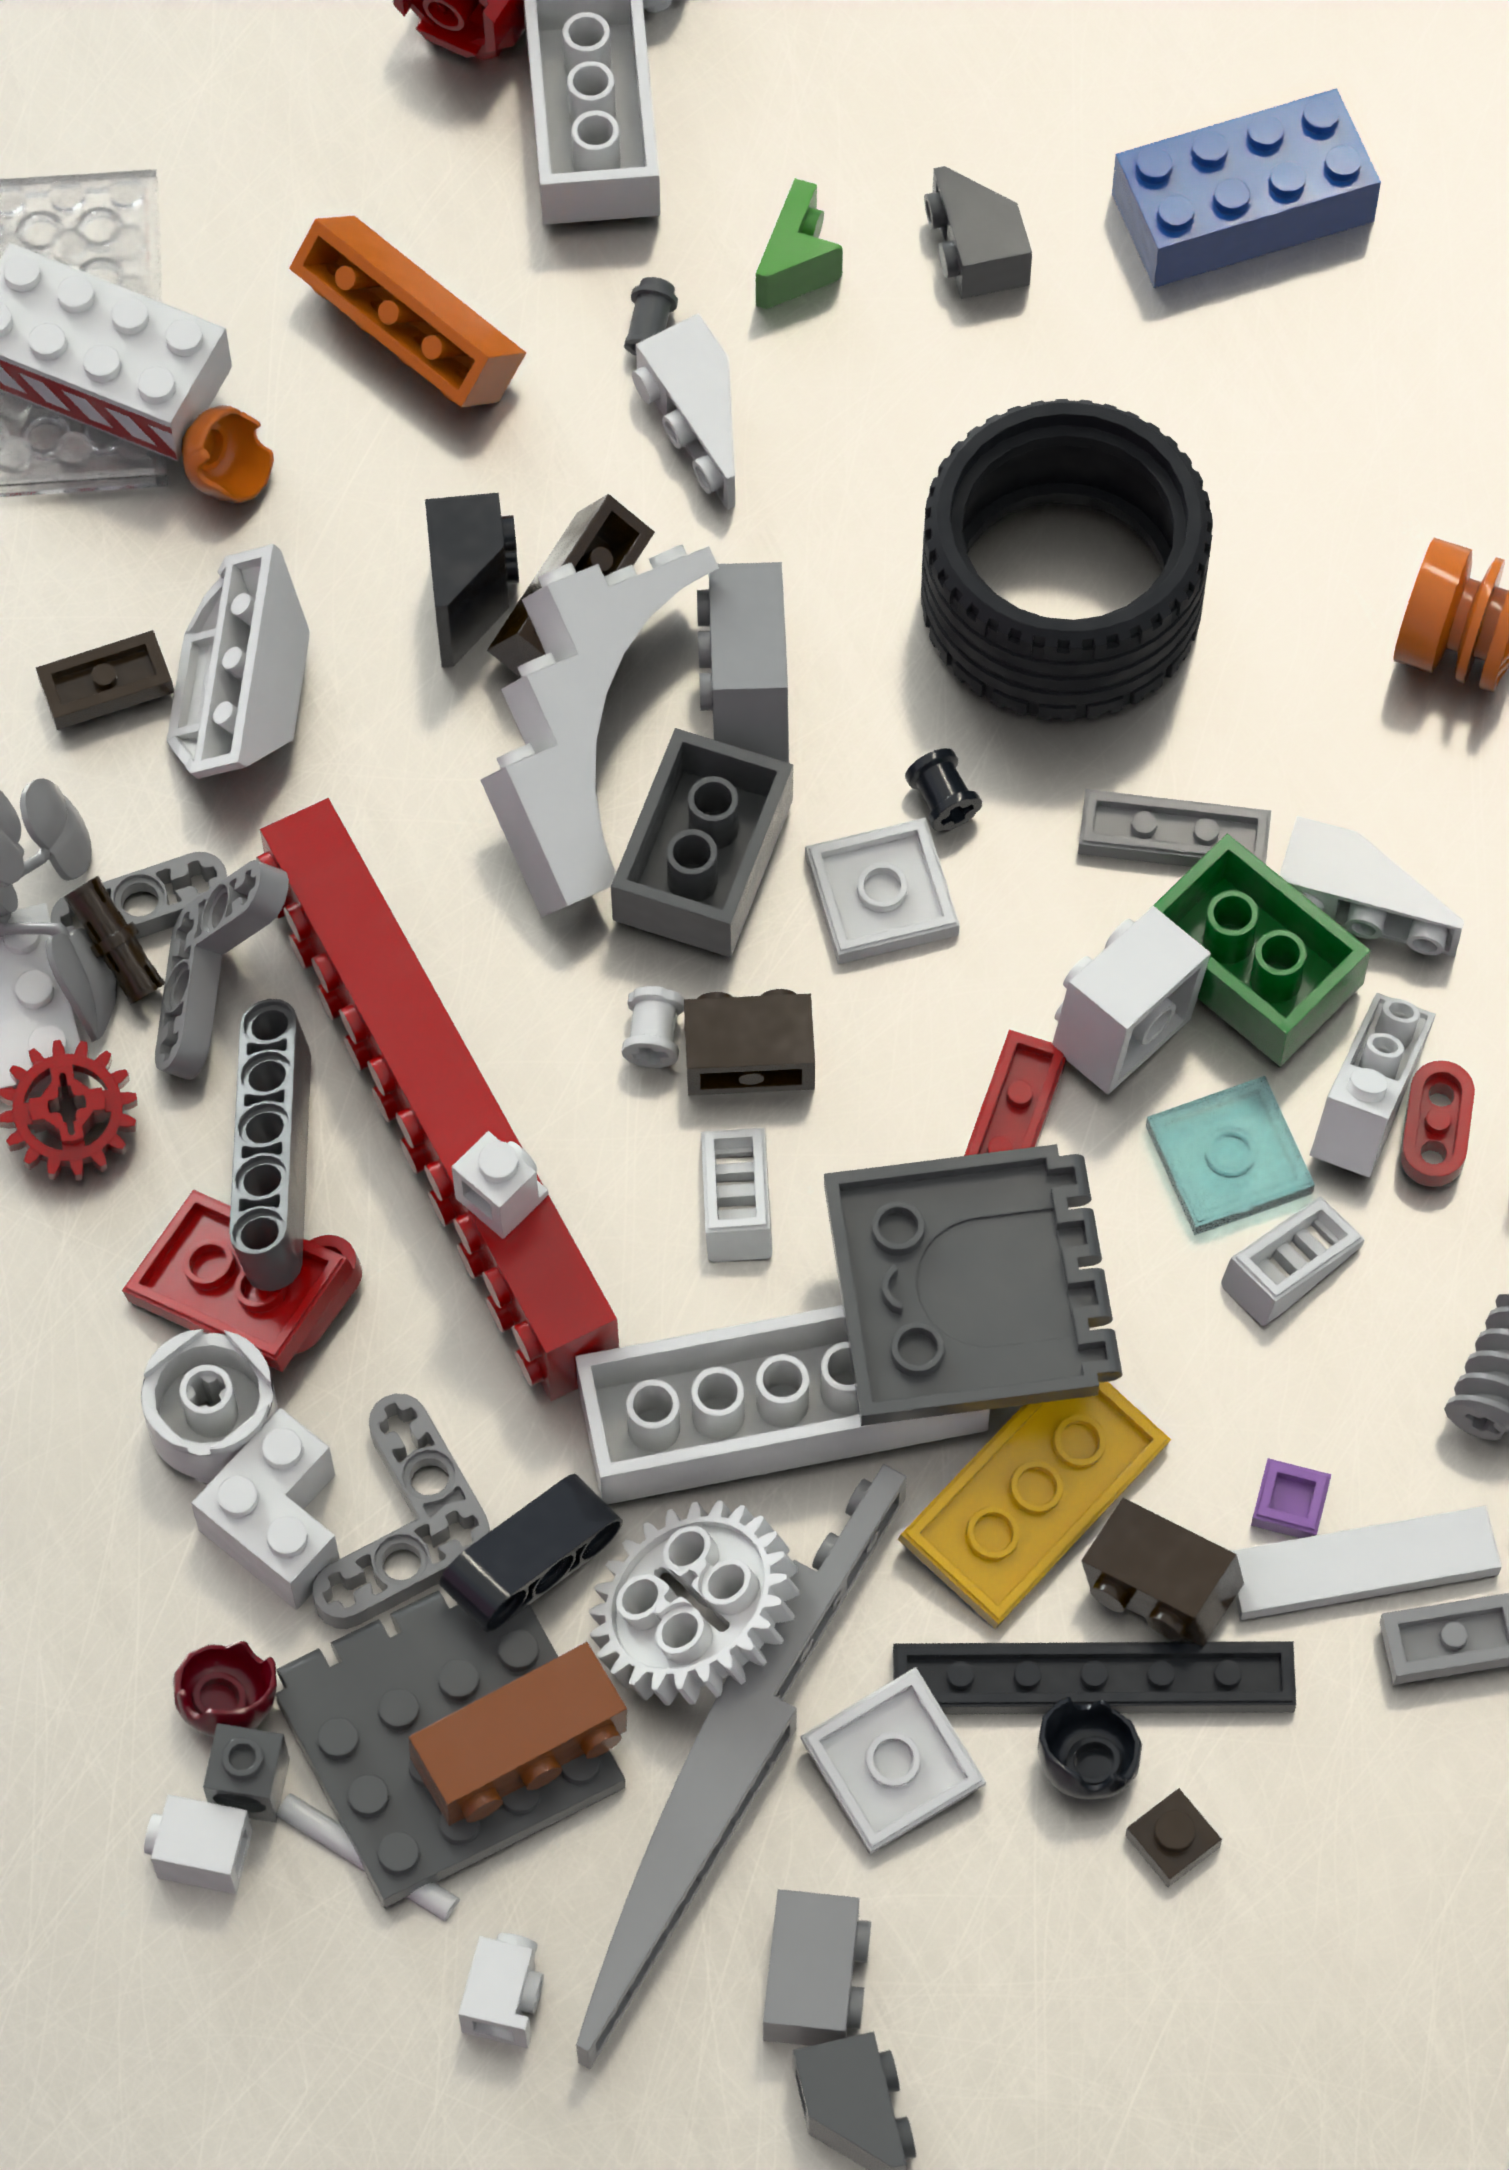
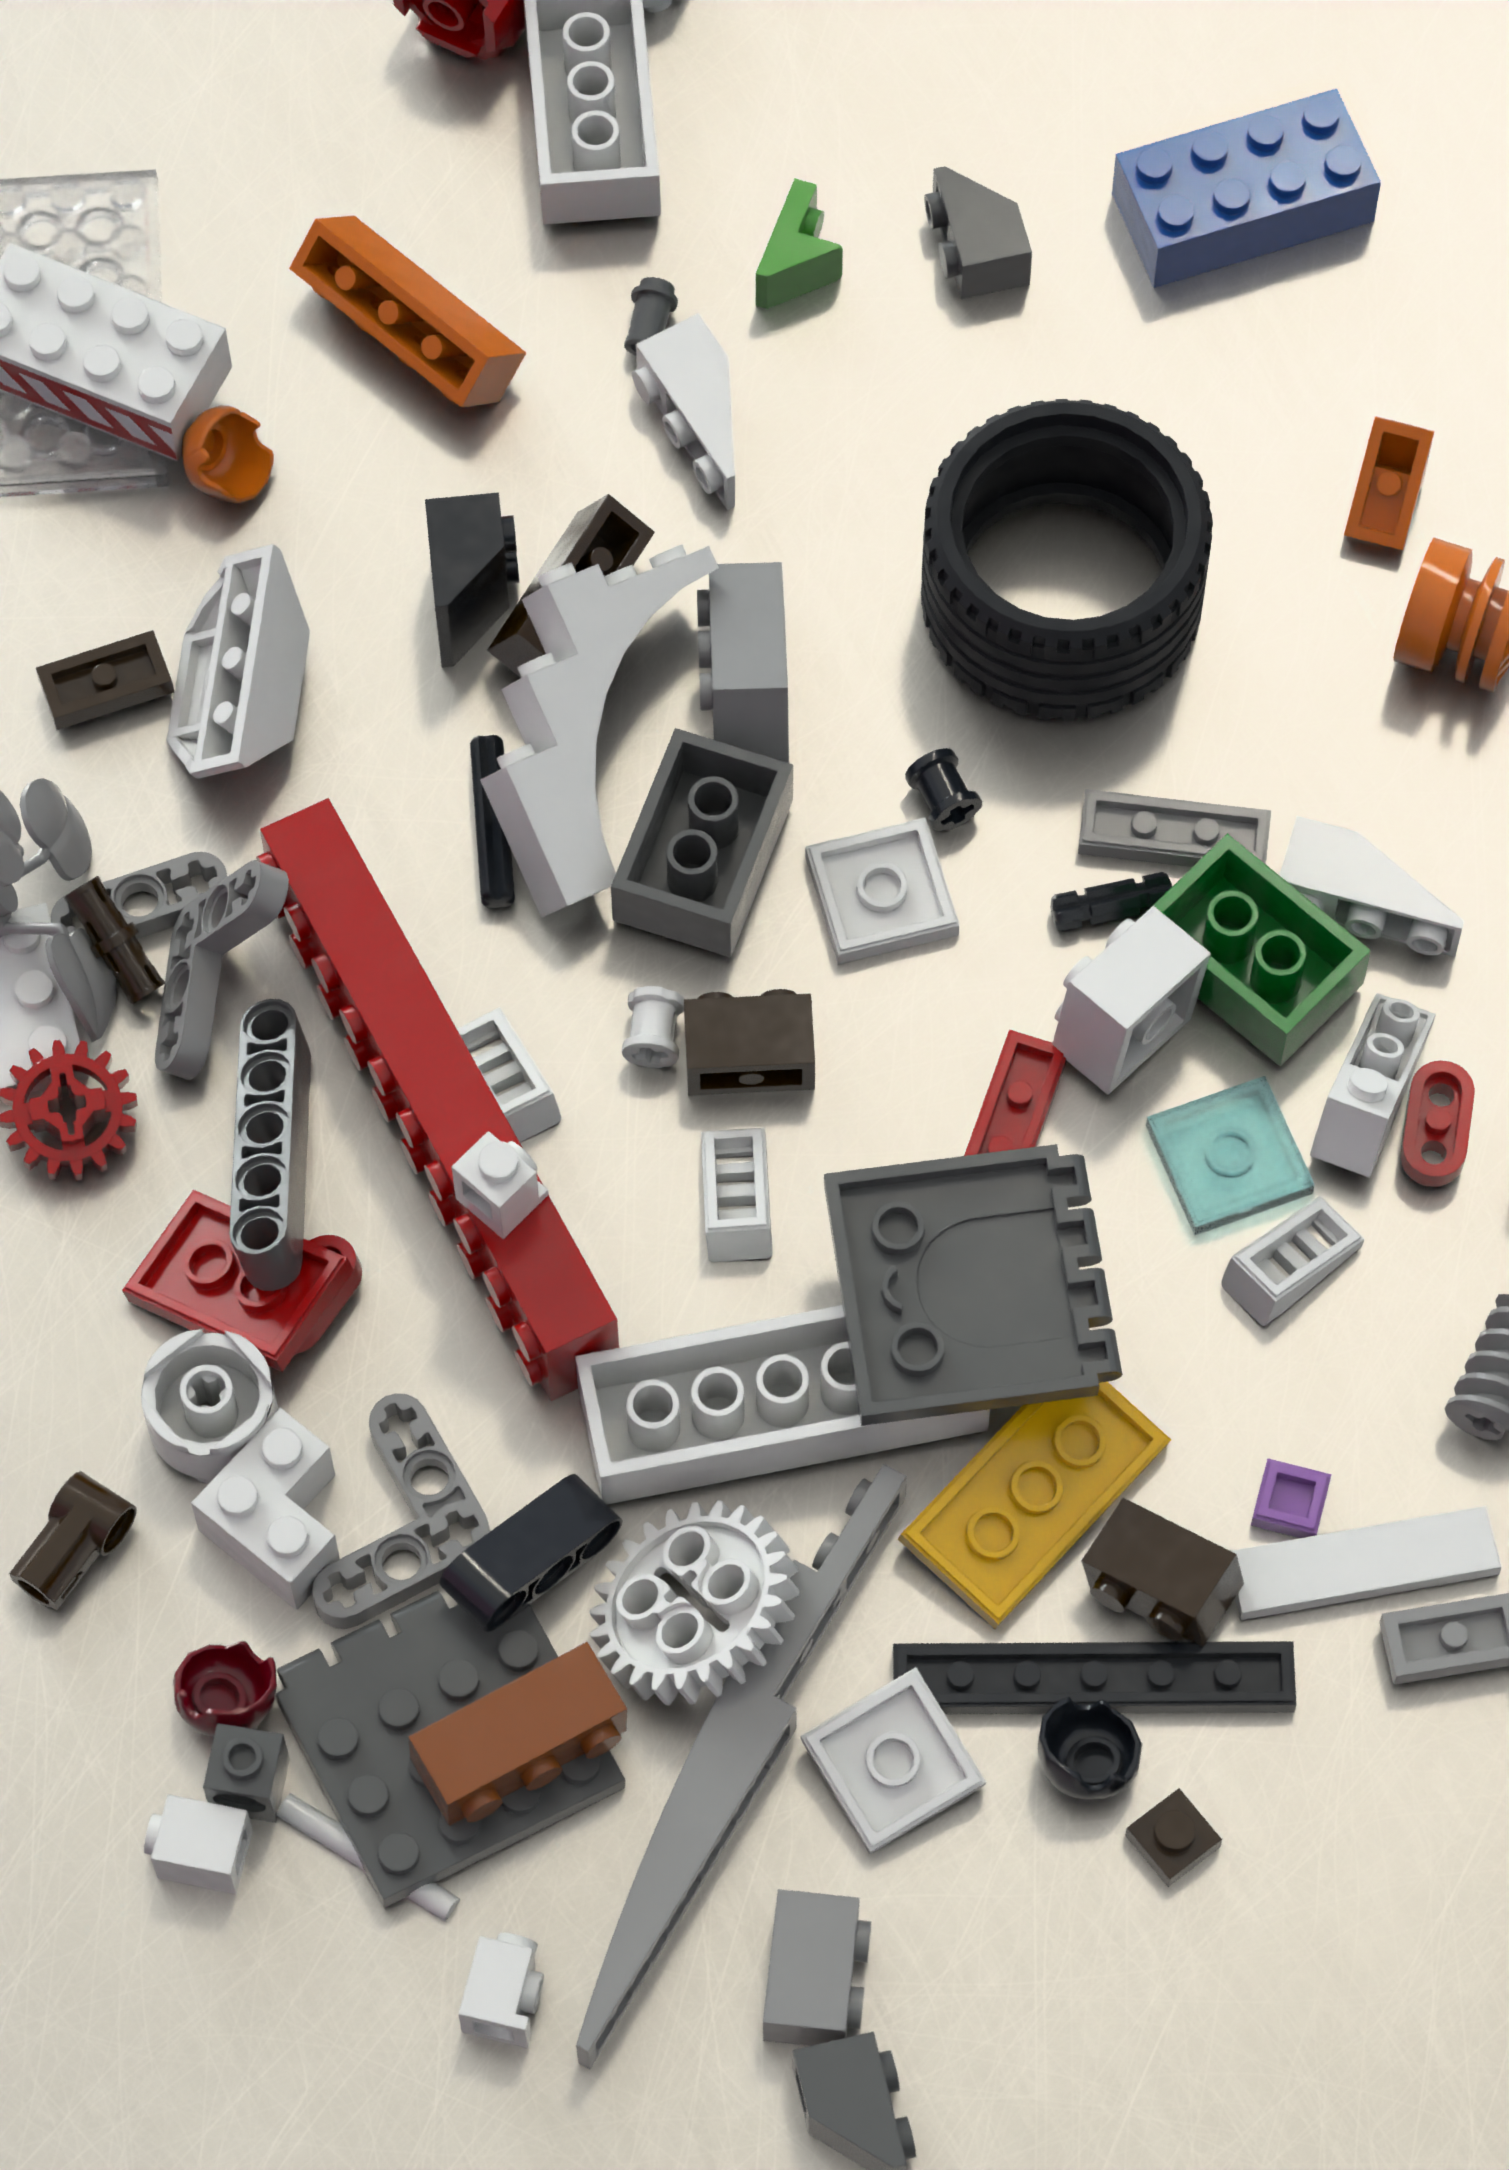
none -> dark brown piece [9,1471,137,1610]
none -> white slope [457,1007,561,1142]
none -> black axle [470,735,515,909]
none -> black axle [1050,872,1172,931]
none -> orange slope [1344,416,1435,550]

